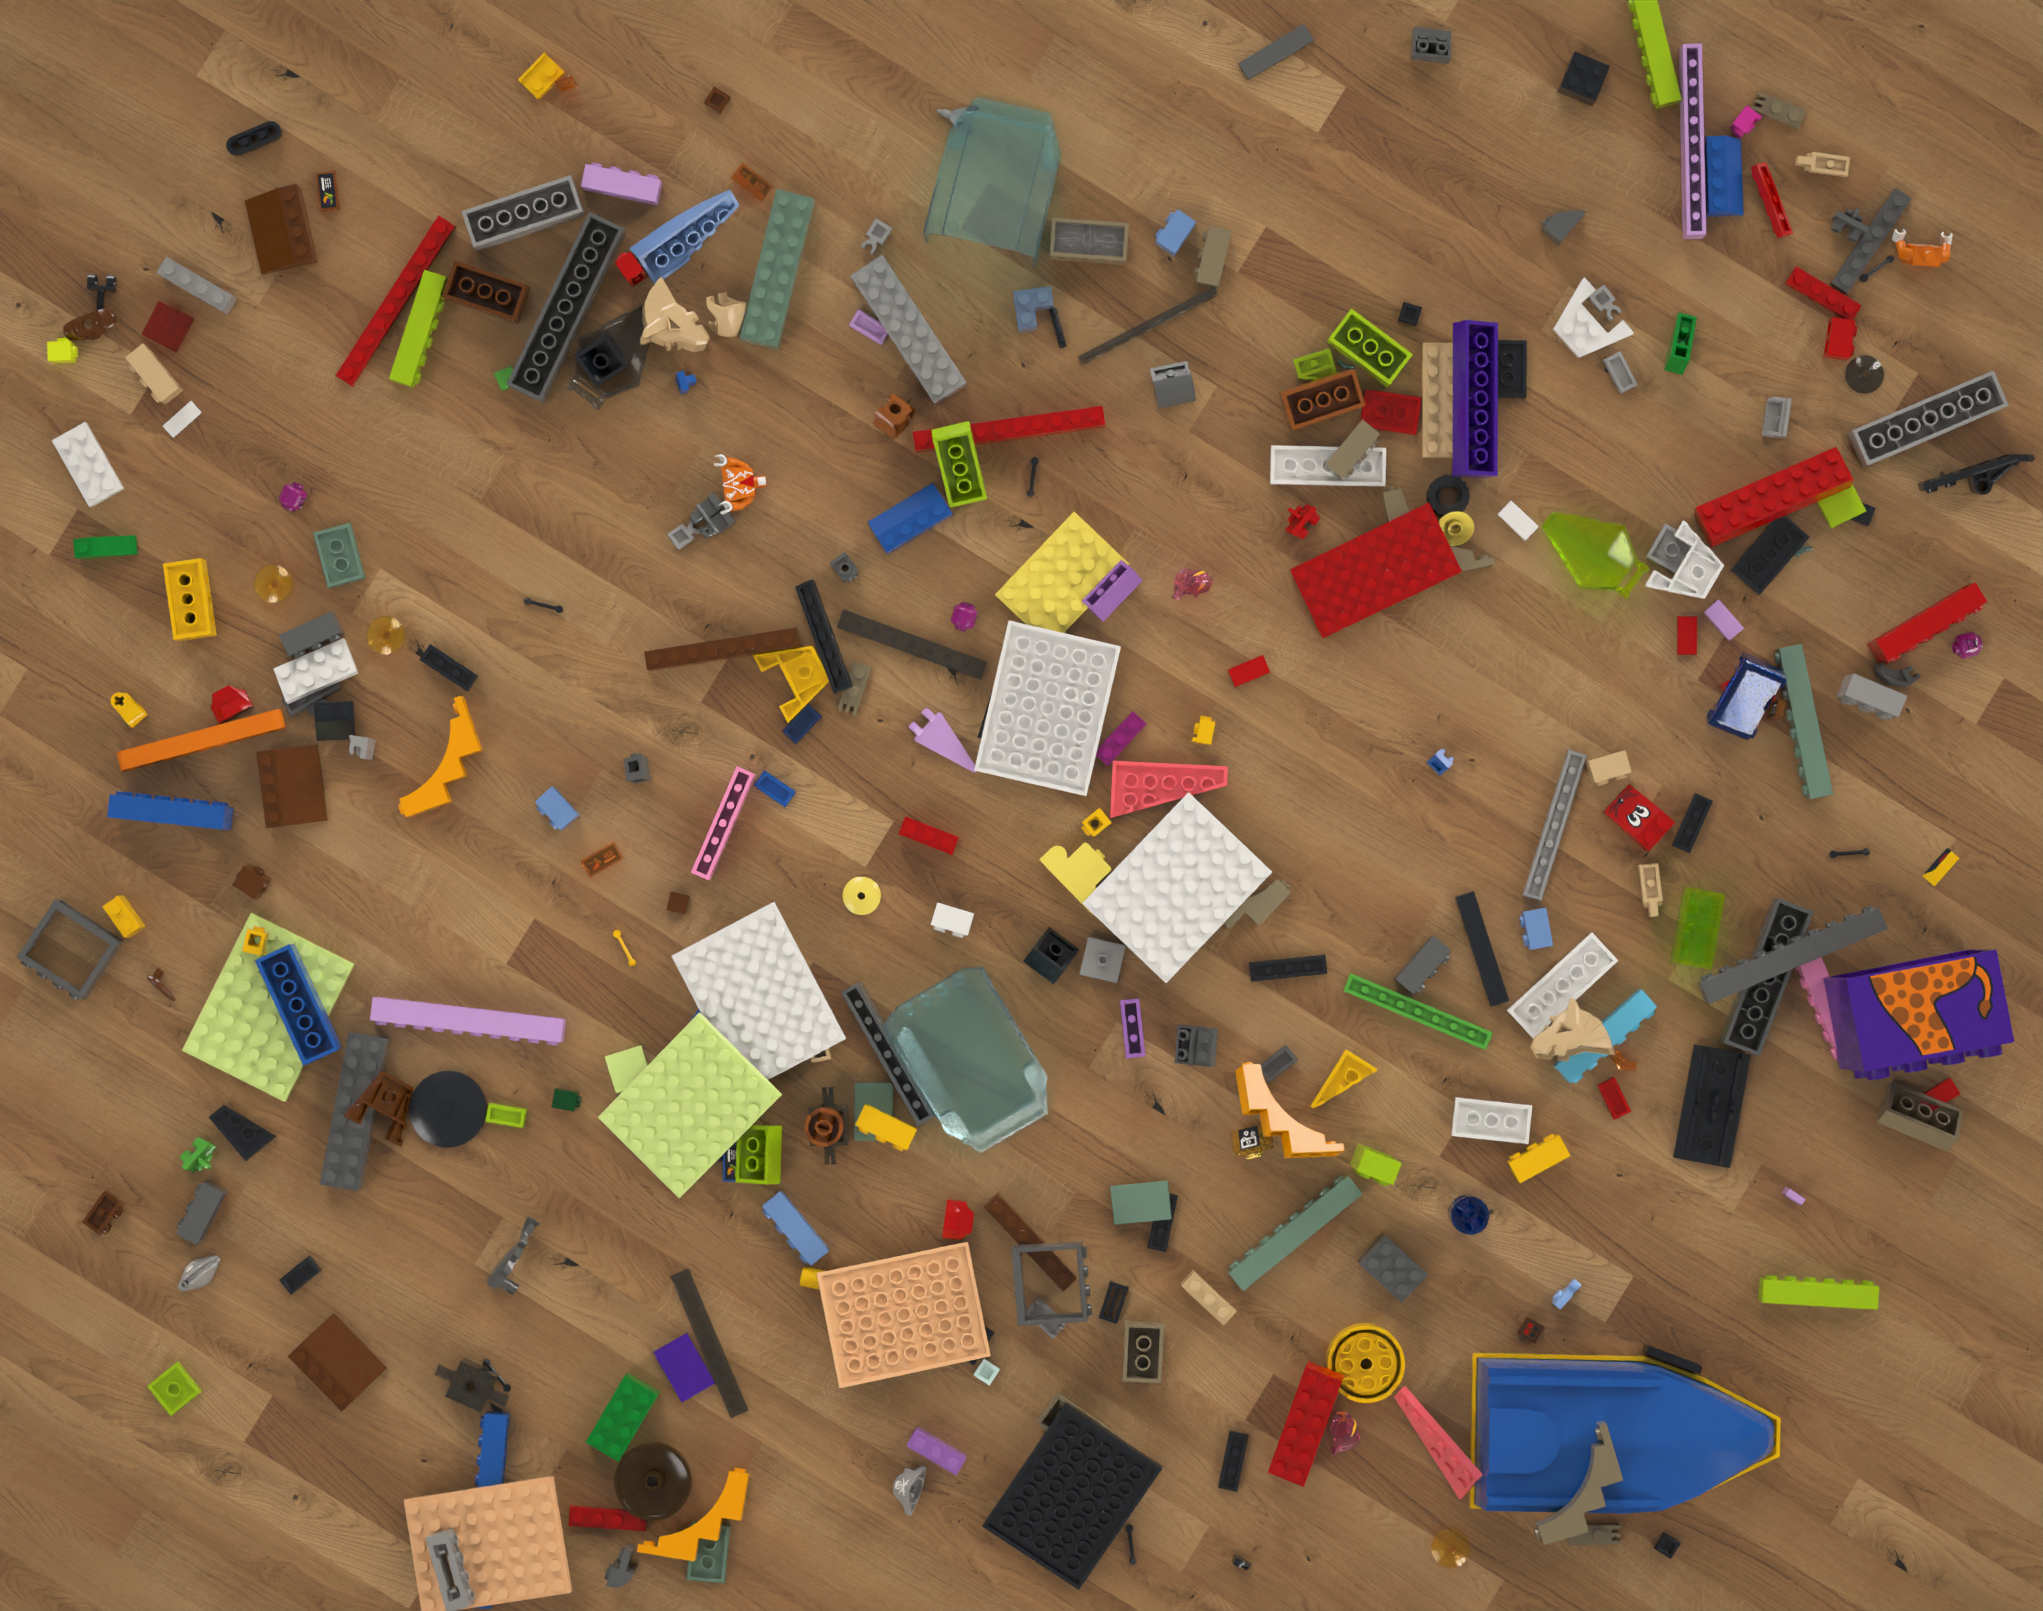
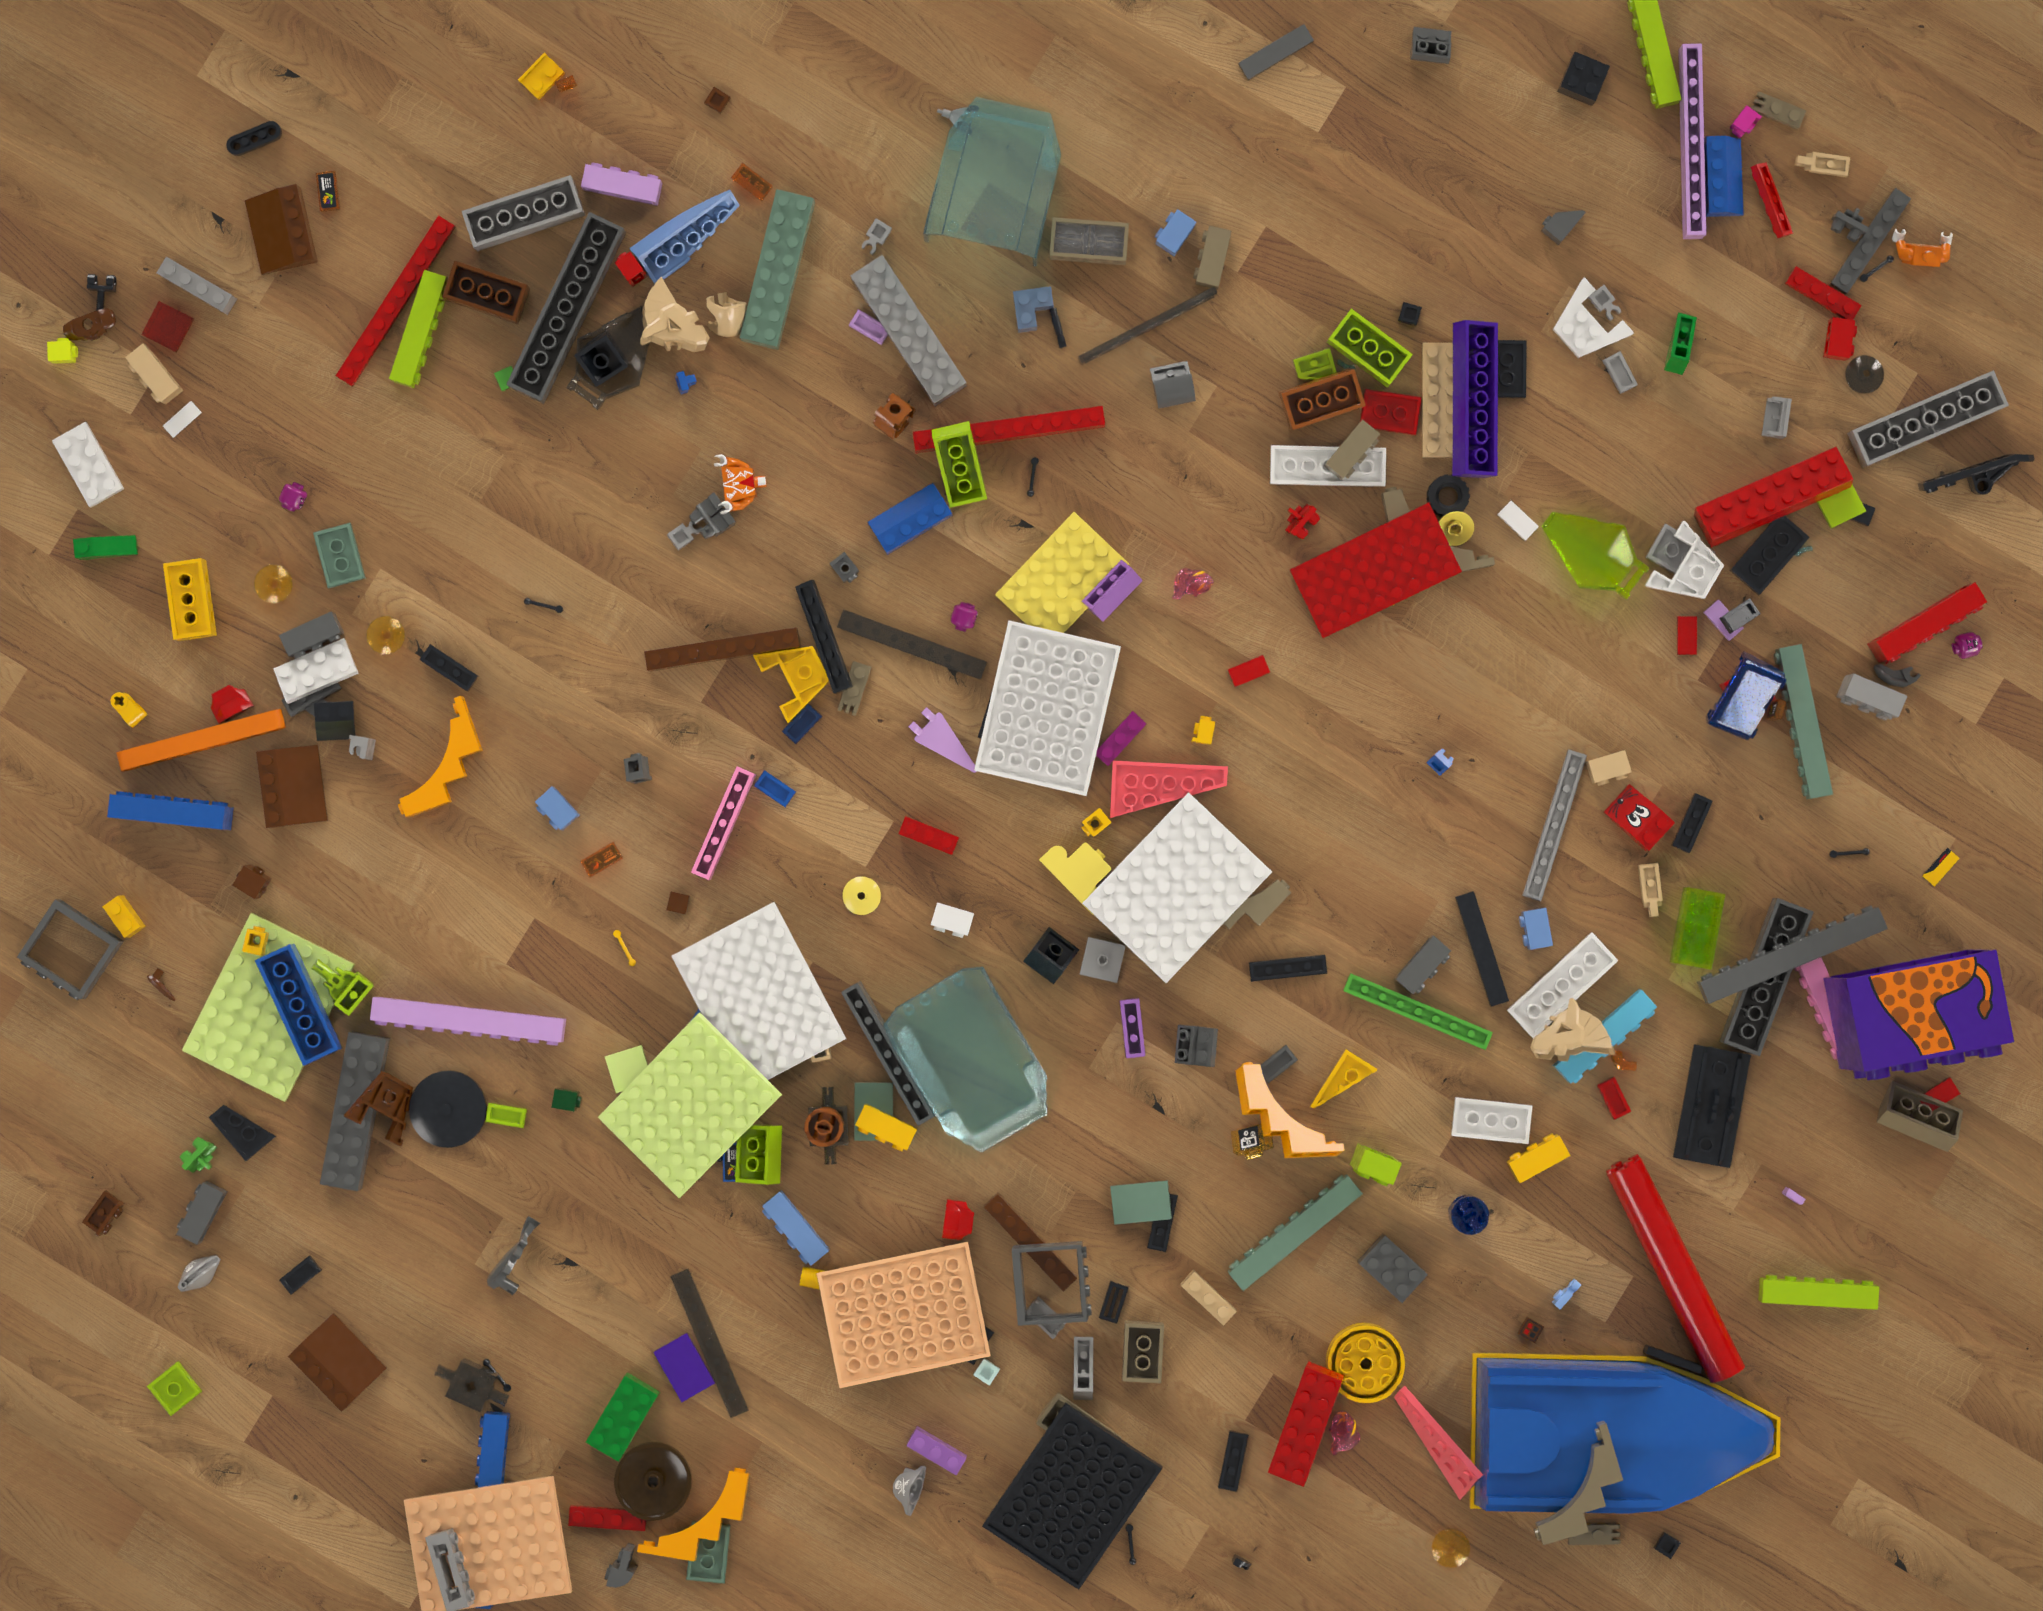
none -> lime brick [311,959,373,1016]
none -> light grey slope [1073,1337,1093,1400]
none -> red piece [1606,1154,1745,1383]
none -> tile [1719,598,1760,634]

